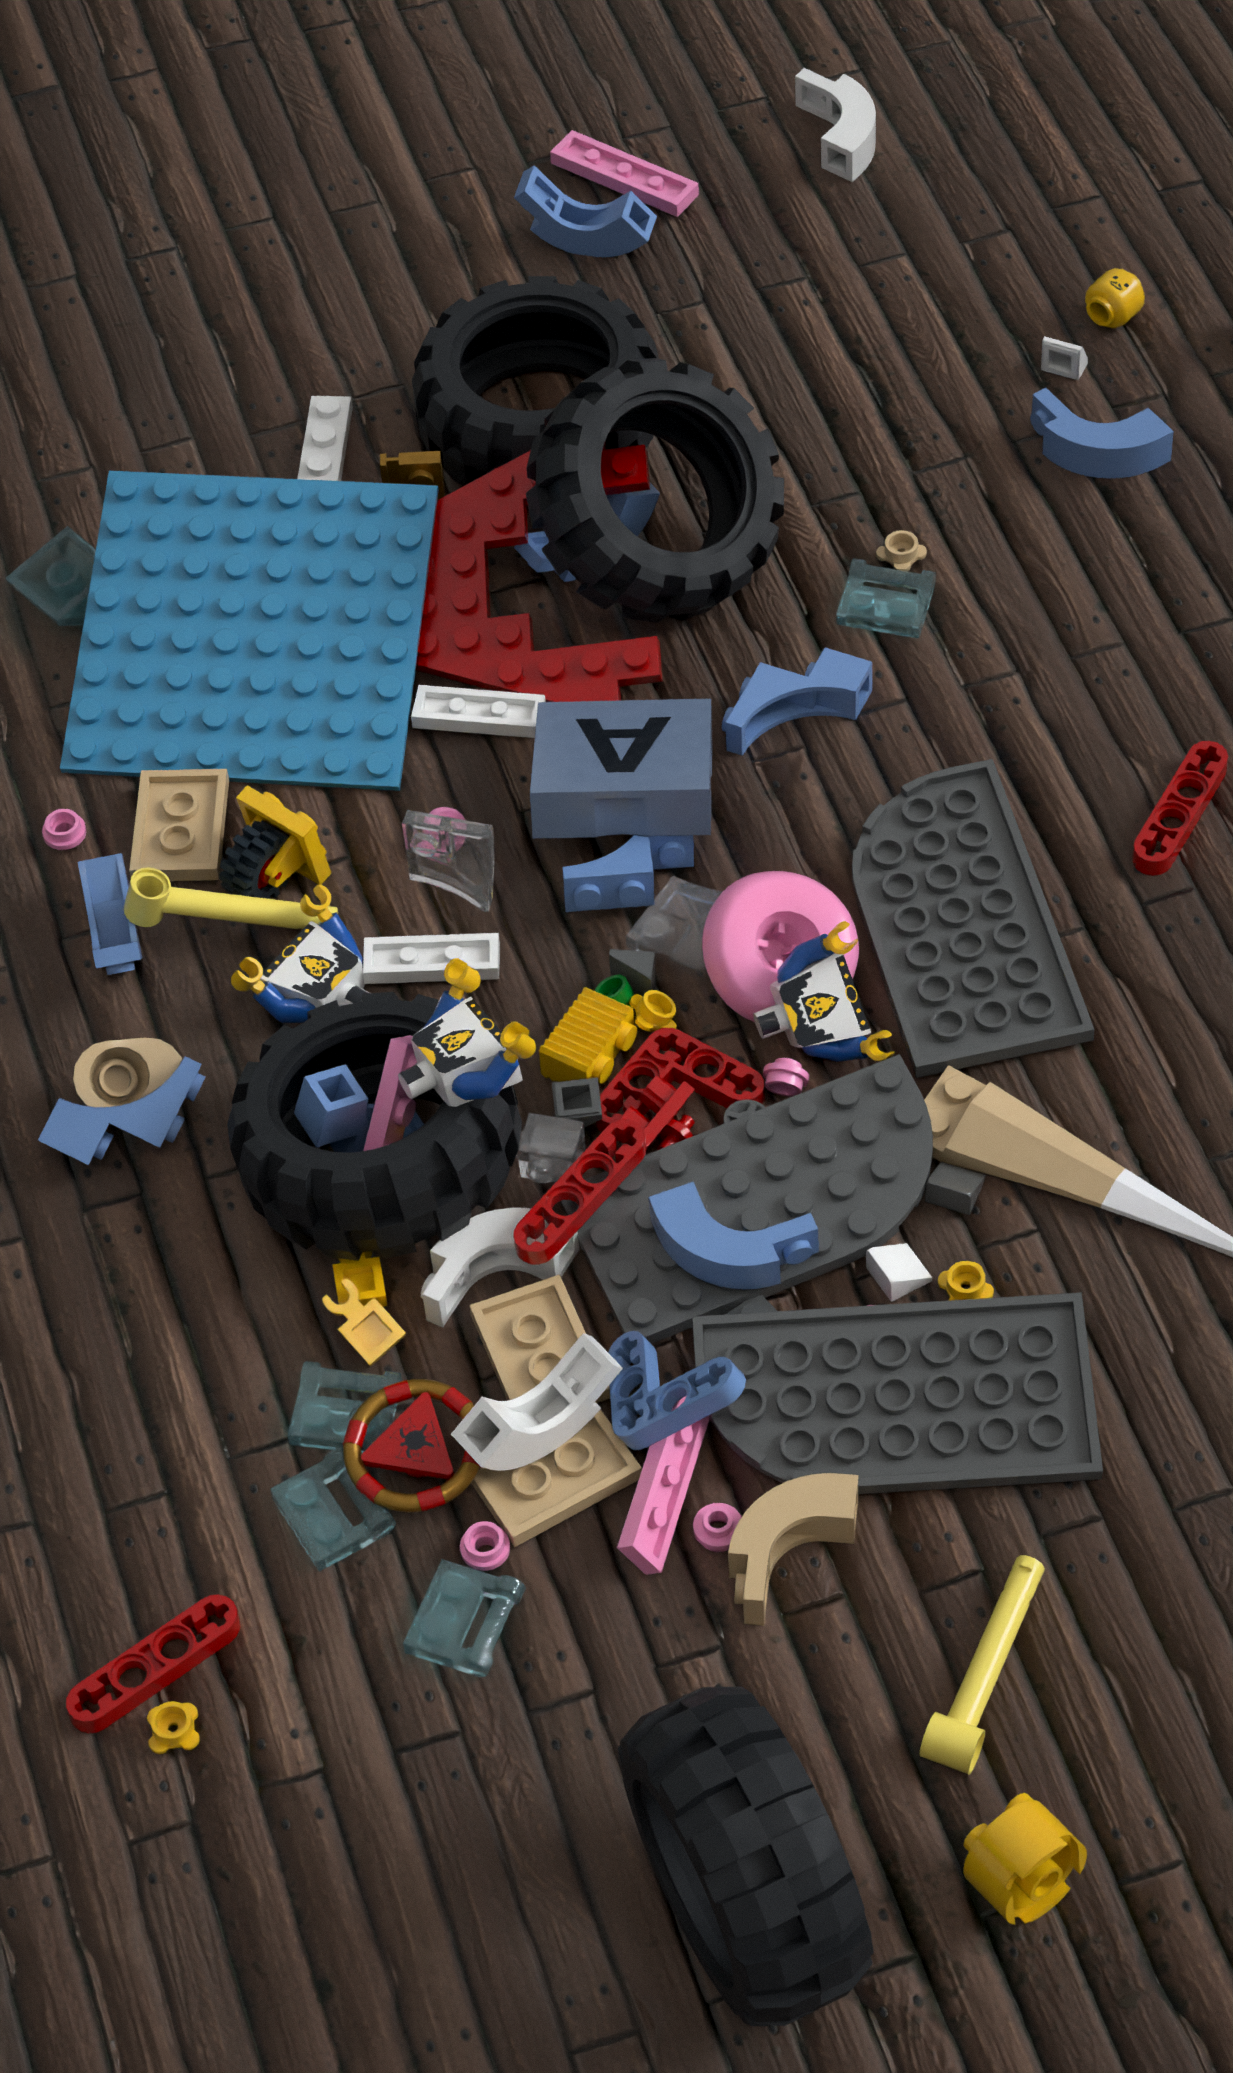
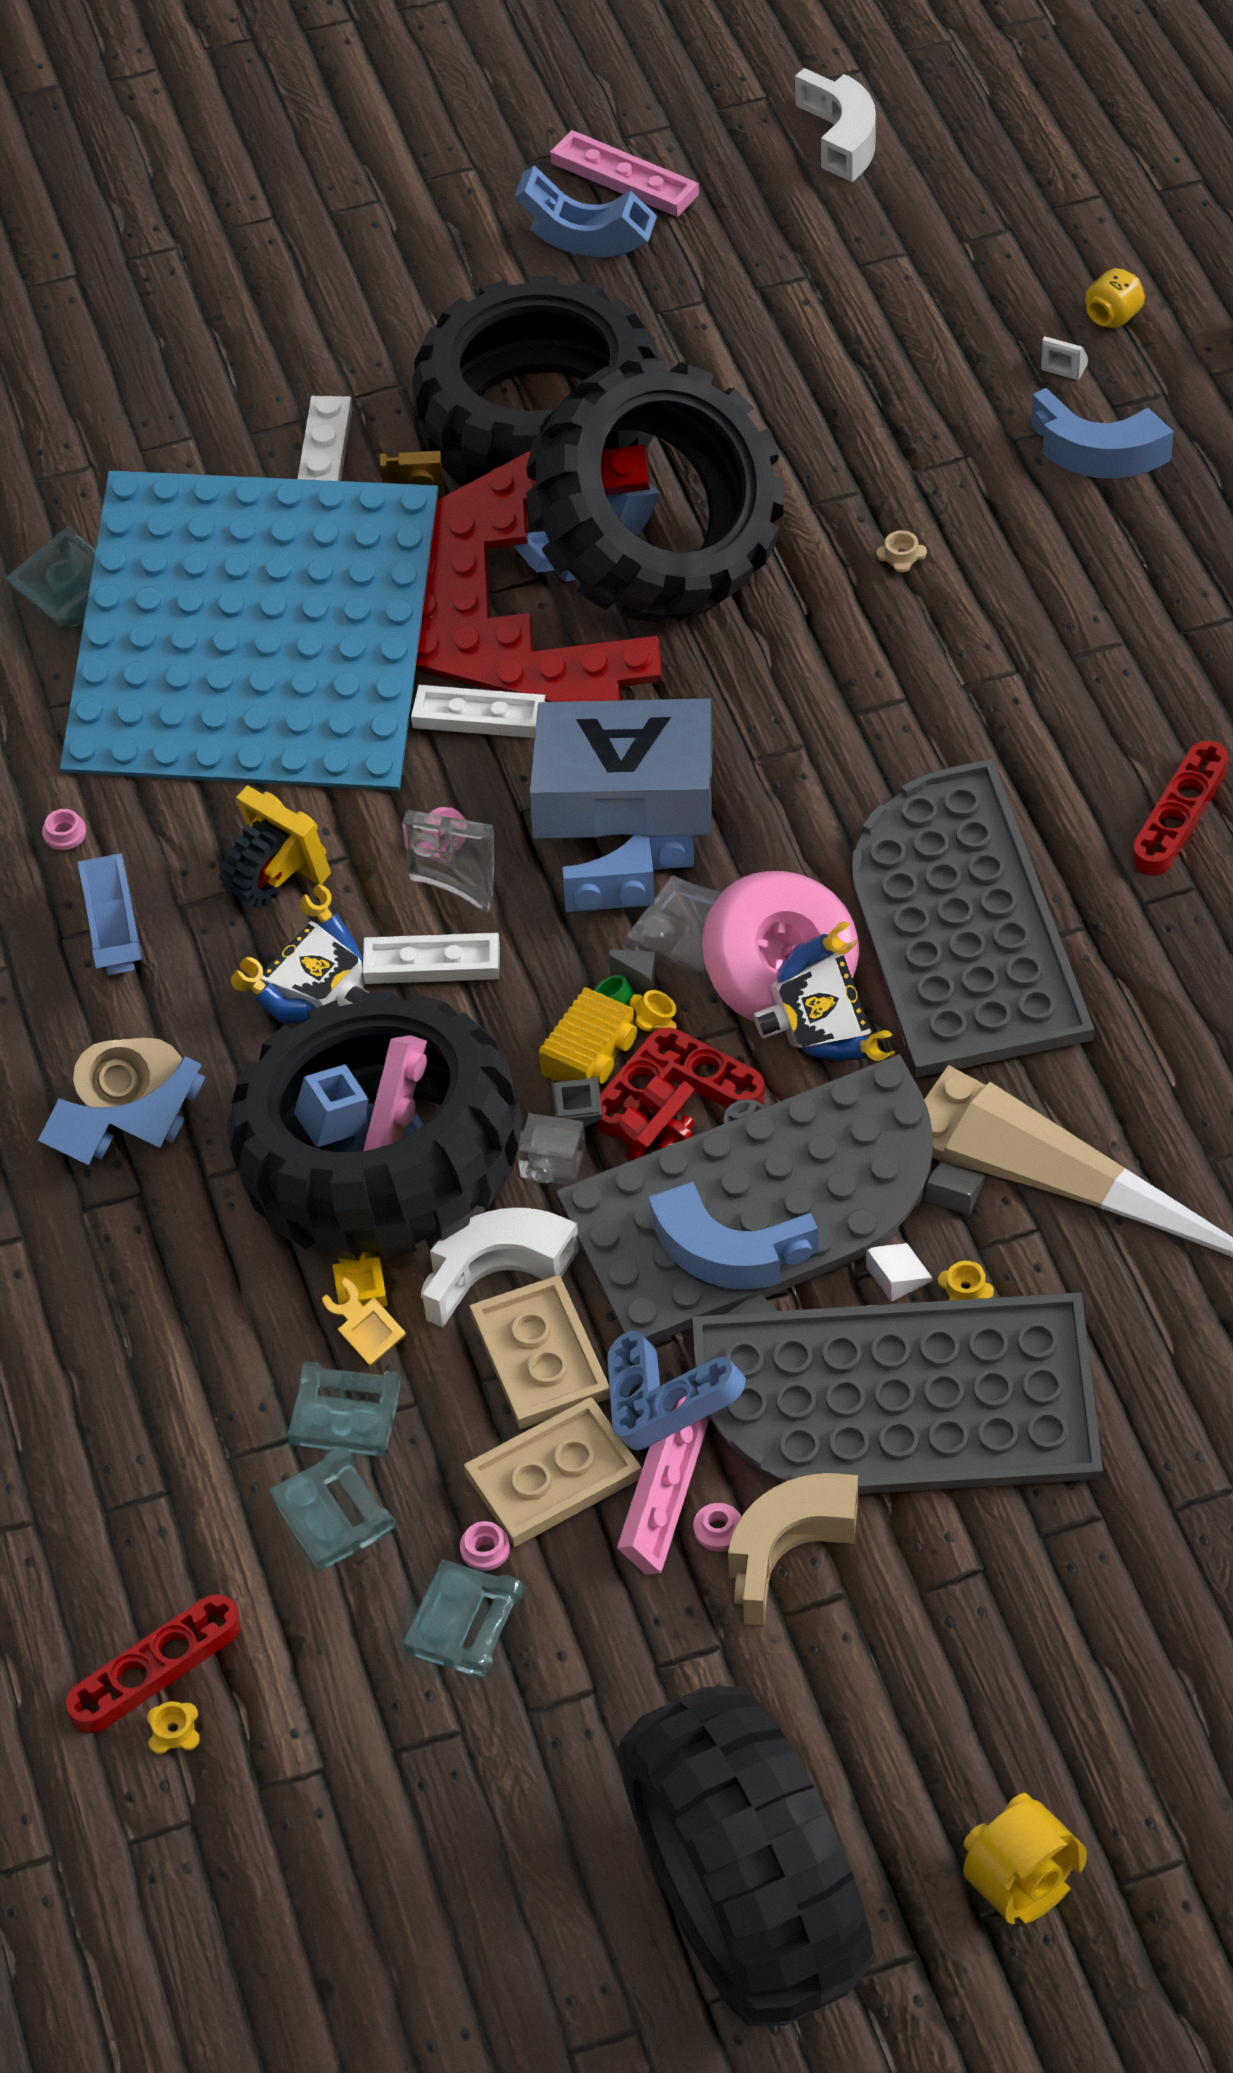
light yellow piece [123,867,338,929] -> none
tan plate [129,769,229,881] -> none
red piece [343,1379,481,1512] -> none
torso [398,958,536,1107] -> none
white arch [451,1333,623,1471] -> none
red beam [513,1119,646,1265] -> none
medium blue arch [722,647,872,756] -> none
bright pink plate [763,1058,809,1097] -> none
clear light blue plate [836,558,936,638] -> none
light yellow piece [920,1555,1045,1775] -> none

